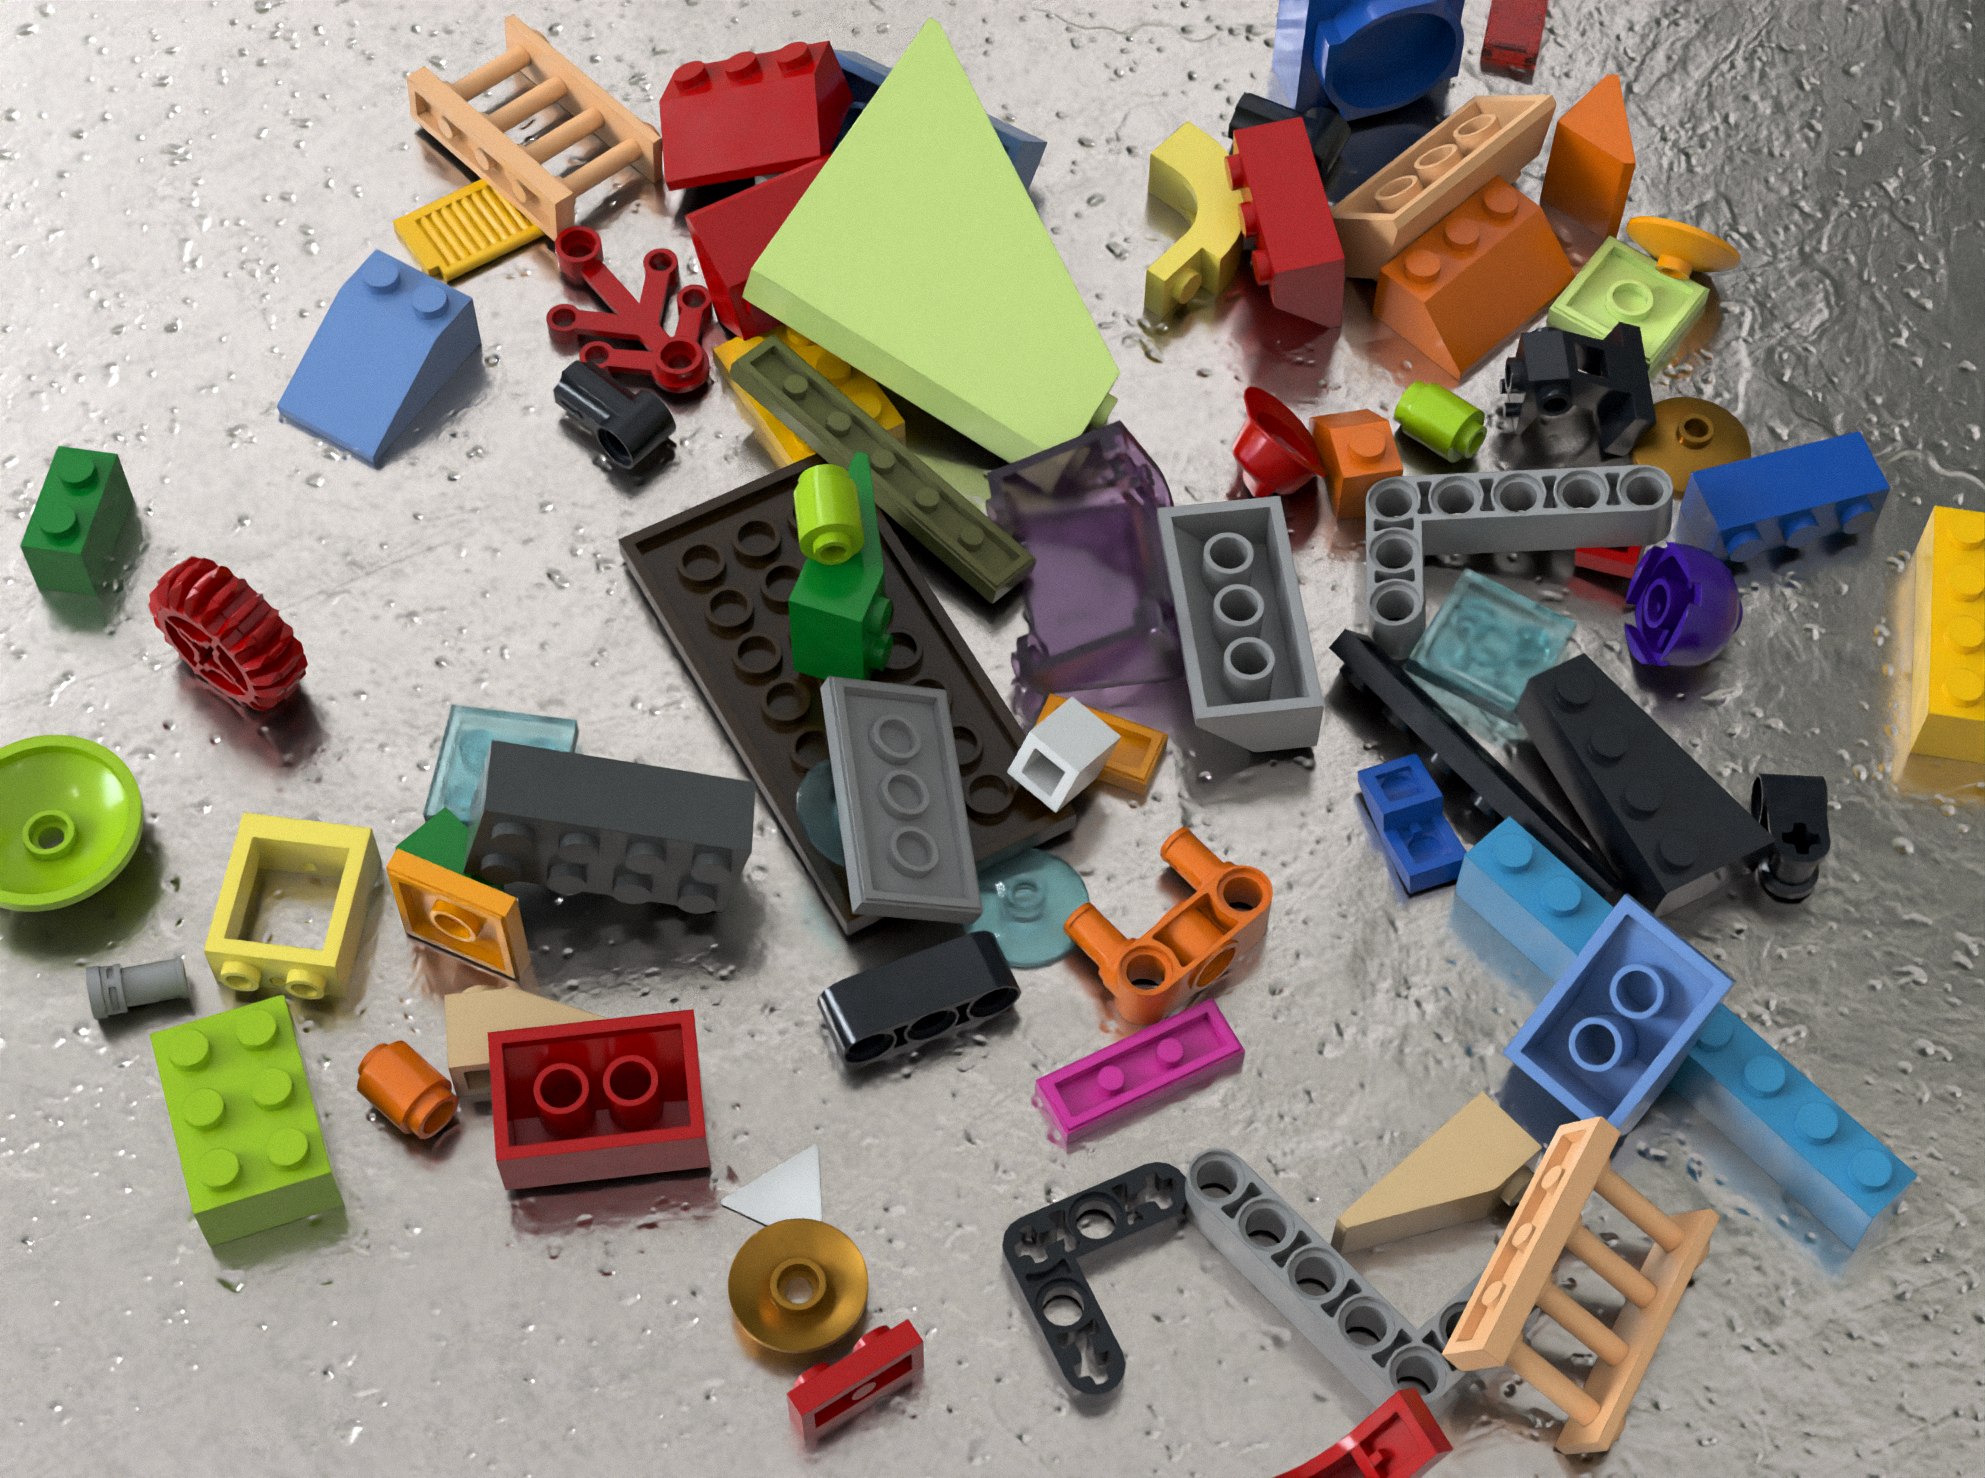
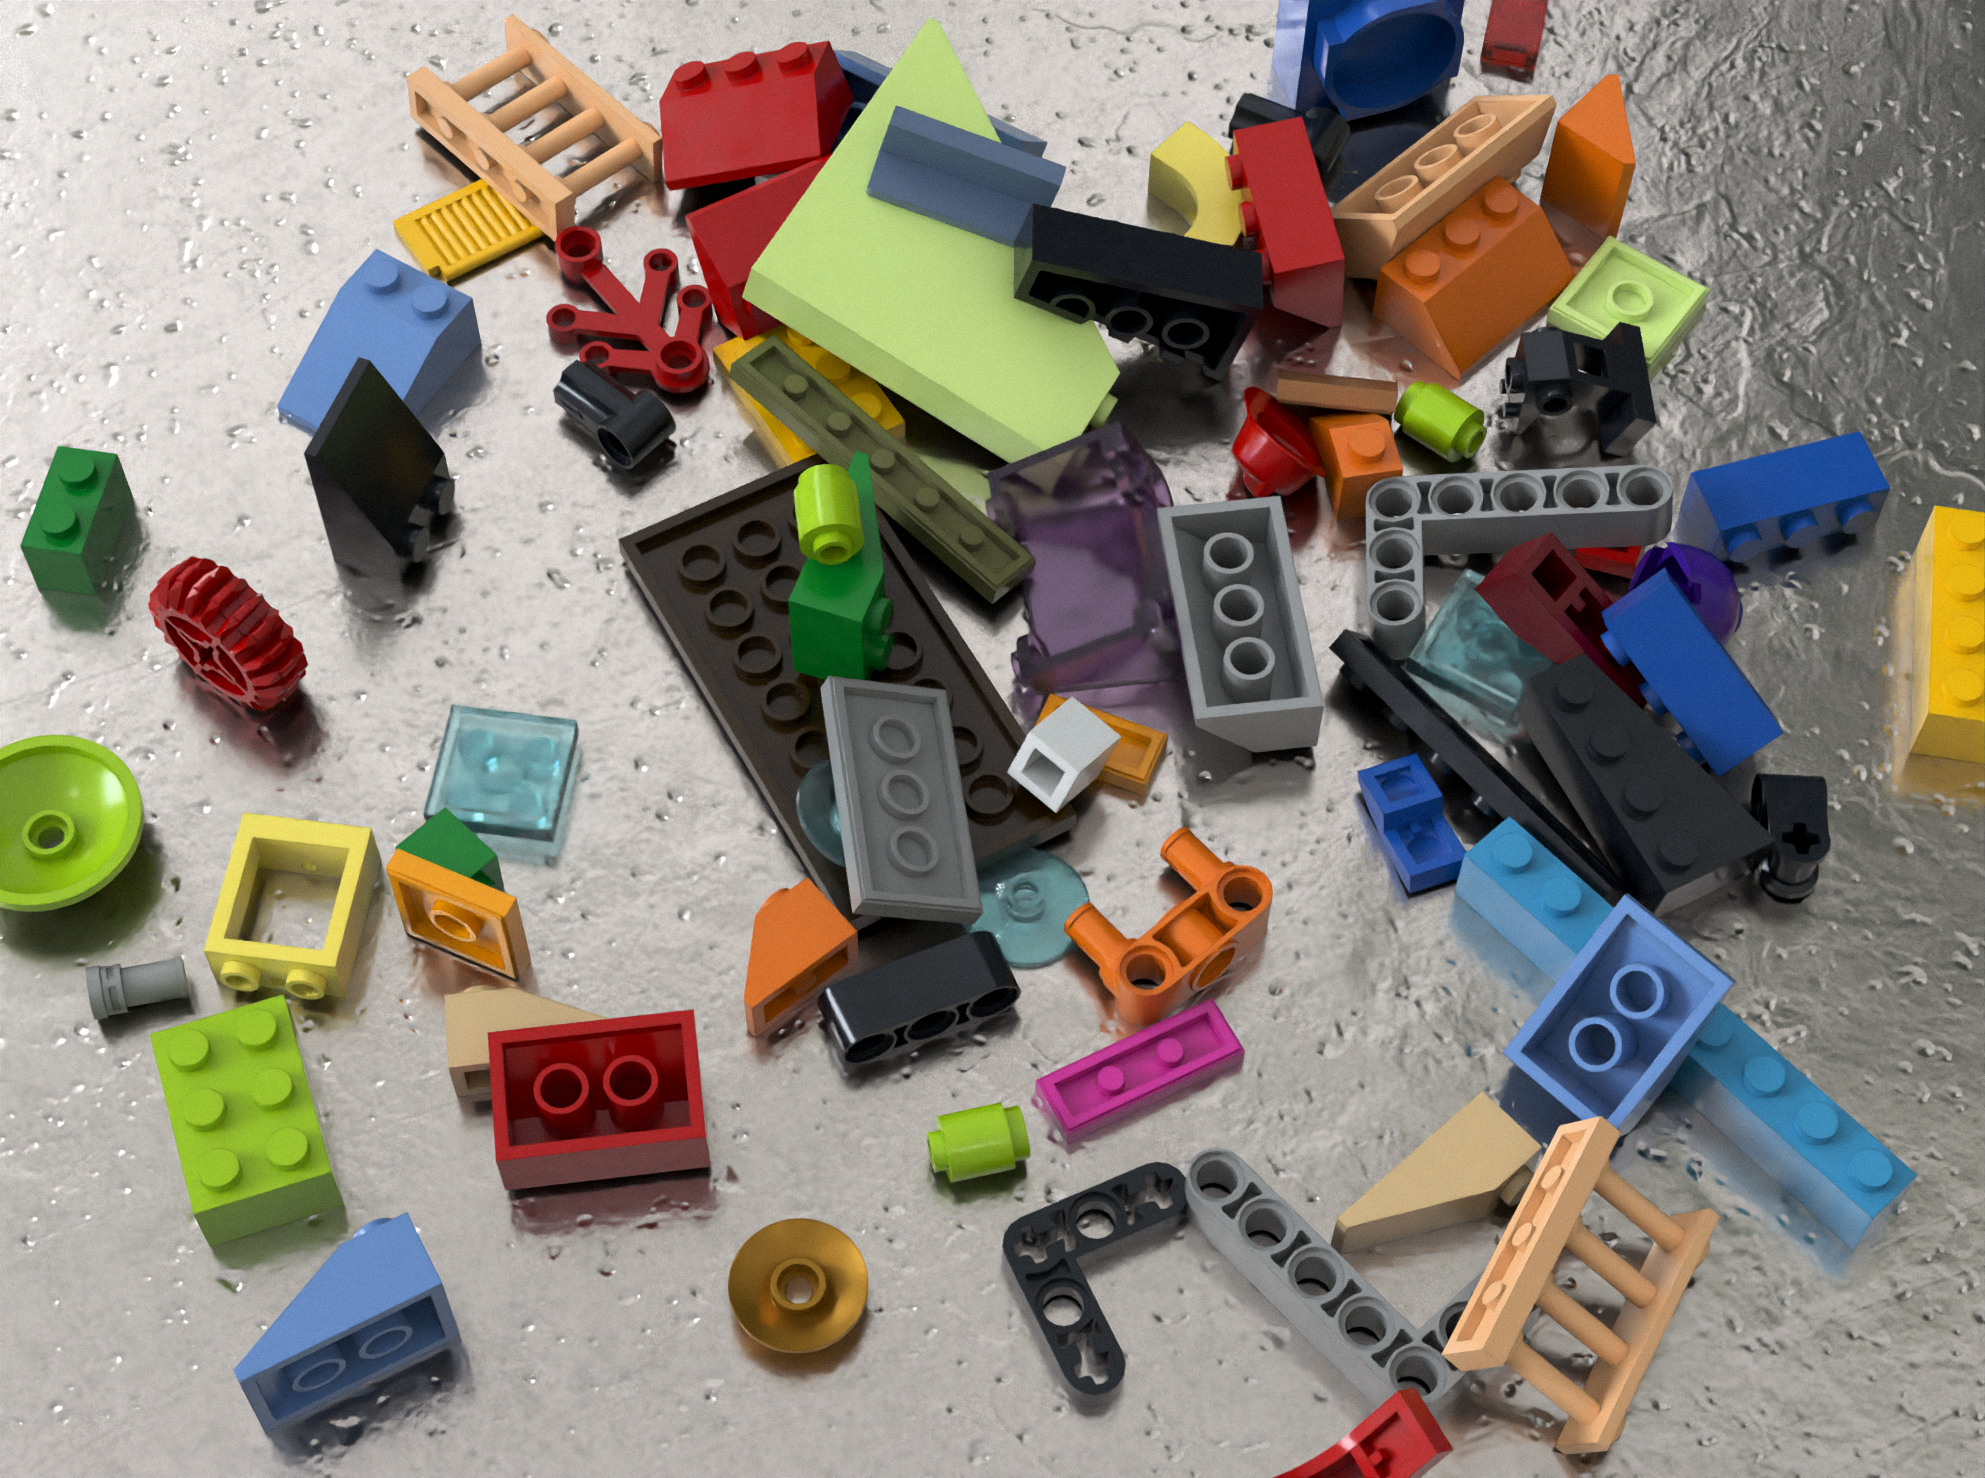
orange brick [357,1040,459,1139] -> none
dark grey brick [463,740,756,914] -> none
white sticker [721,1144,822,1226] -> none
red plate [786,1319,924,1441] -> none
light orange dish [1626,216,1741,280] -> none
pearl gold dish [1631,397,1751,497] -> none
none -> medium blue slope [233,1212,460,1432]
none -> black slope [304,357,455,583]
none -> orange slope [744,877,859,1038]
none -> sand blue panel [866,105,1066,248]
none -> lime brick [926,1102,1030,1183]
none -> black wedge [1014,204,1264,381]
none -> medium nougat tile [1276,369,1398,415]
none -> dark red slope [1475,532,1648,709]
none -> blue brick [1600,567,1784,777]

